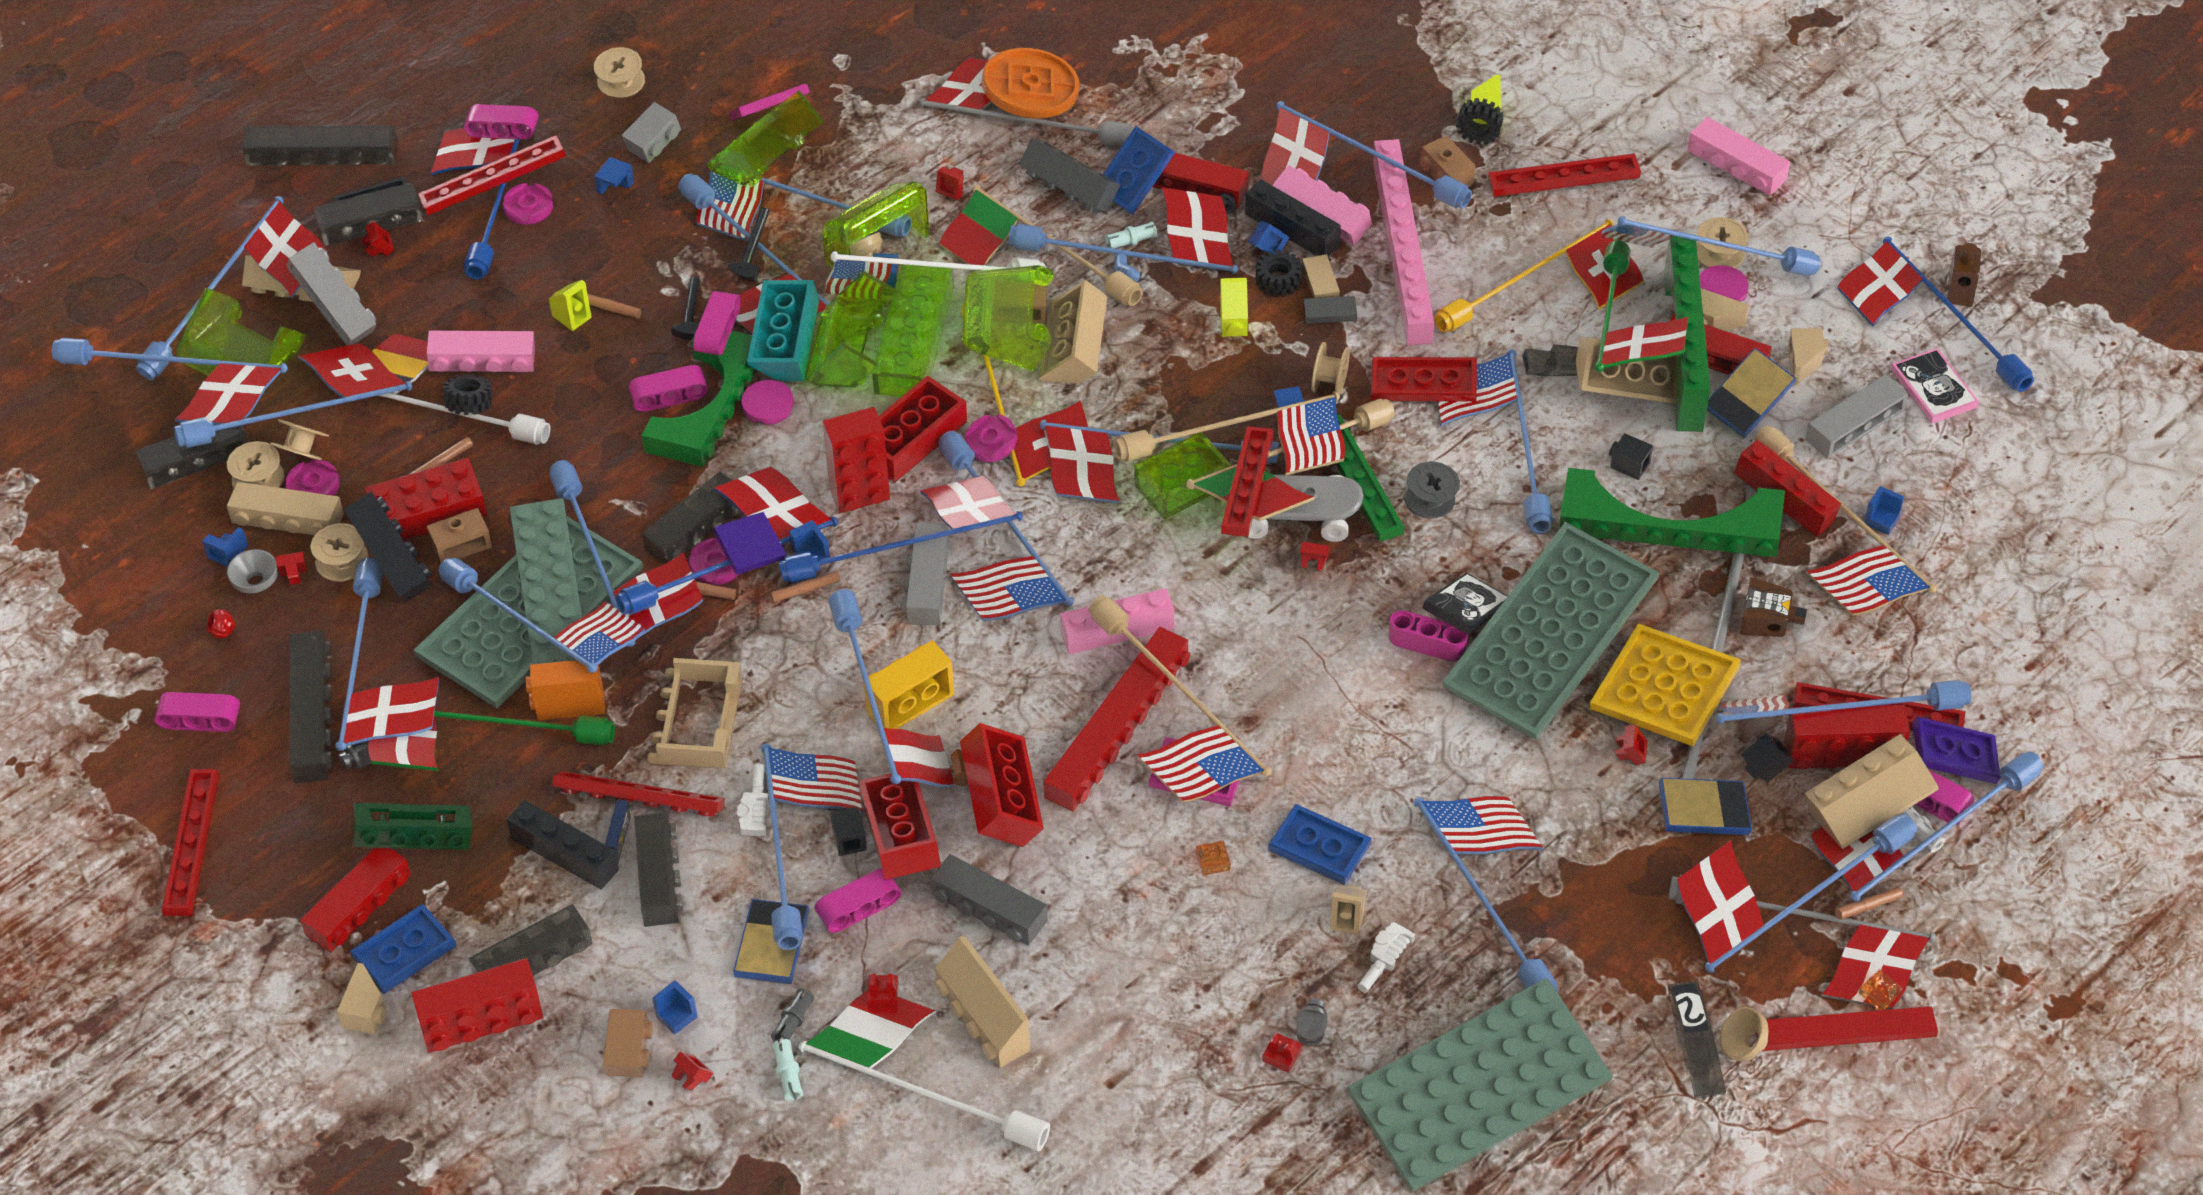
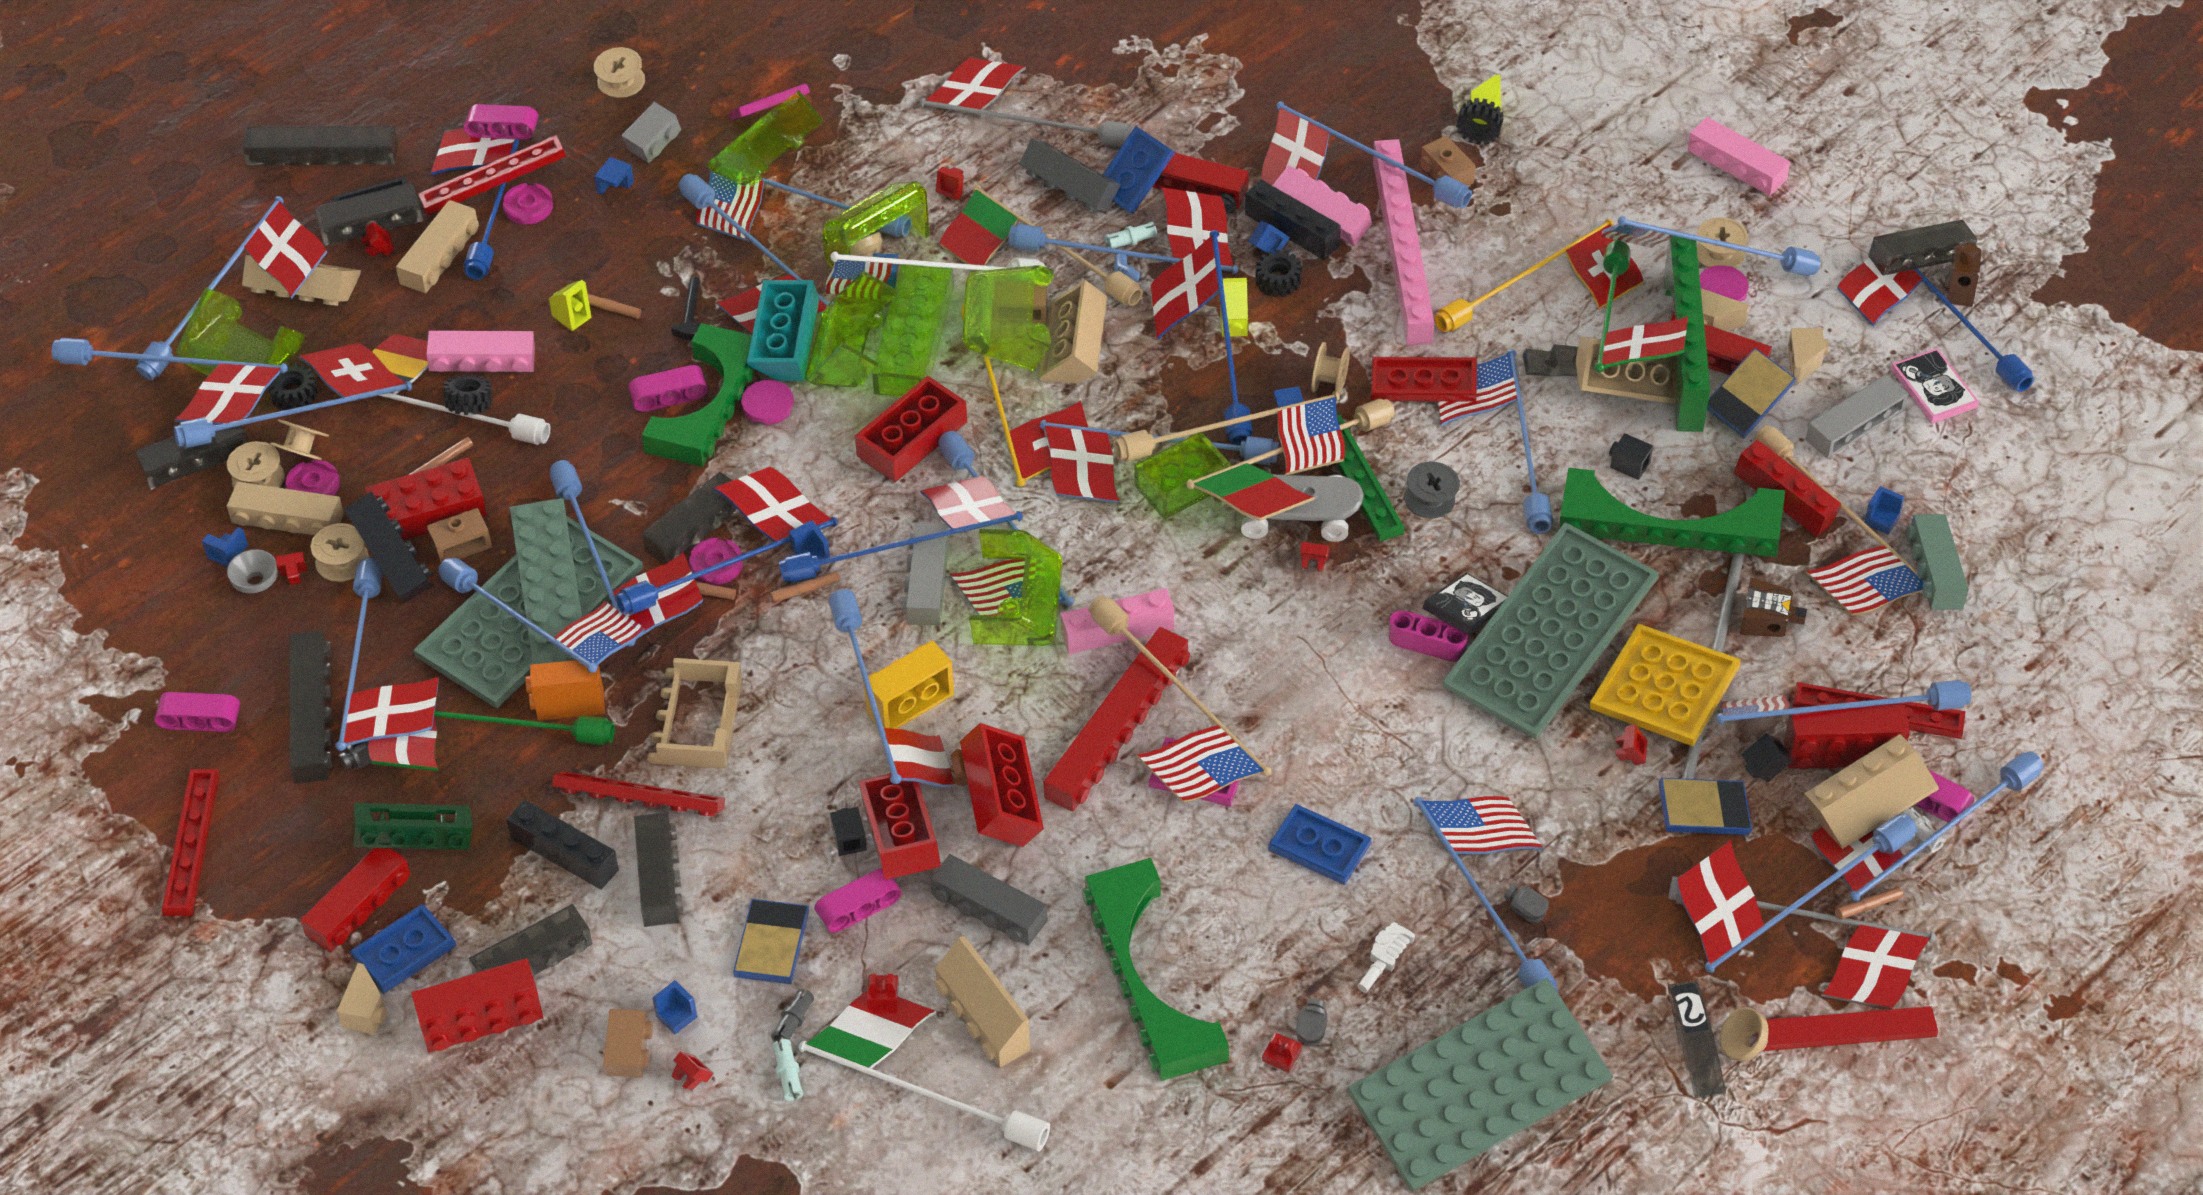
red piece [206,609,236,639] -> none
light grey brick [286,242,376,346] -> none
dark blue tile [605,800,631,864] -> none
dark pink beam [694,291,741,356] -> none
dark purple tile [713,512,786,575] -> none
black piece [728,207,770,282] -> none
white piece [737,764,769,836] -> none
flag [761,743,862,950] -> none
red brick [822,407,890,514] -> none
dark pink tile [965,414,1018,463] -> none
orange plate [982,48,1080,118] -> none
clear orange tile [1196,840,1231,876] -> none
red plate [1221,426,1274,537] -> none
tan tile [1302,254,1340,298] -> none
dark grey tile [1303,296,1357,324] -> none
tan slope [1330,885,1367,935] -> none
red plate [1488,153,1641,197] -> none
clear orange tile [1858,969,1902,1010] -> none
dark purple tile [1912,717,2001,784] -> none
none -> black tyre [268,363,318,411]
none -> tan brick [396,200,479,293]
none -> clear neon green windscreen [969,529,1063,646]
none -> green arch [1082,858,1229,1081]
none -> flag [1150,230,1253,445]
none -> flat silver arm [1504,883,1549,924]
none -> clear smoke brick [1868,219,1978,276]
none -> sand green brick [1906,514,1969,610]

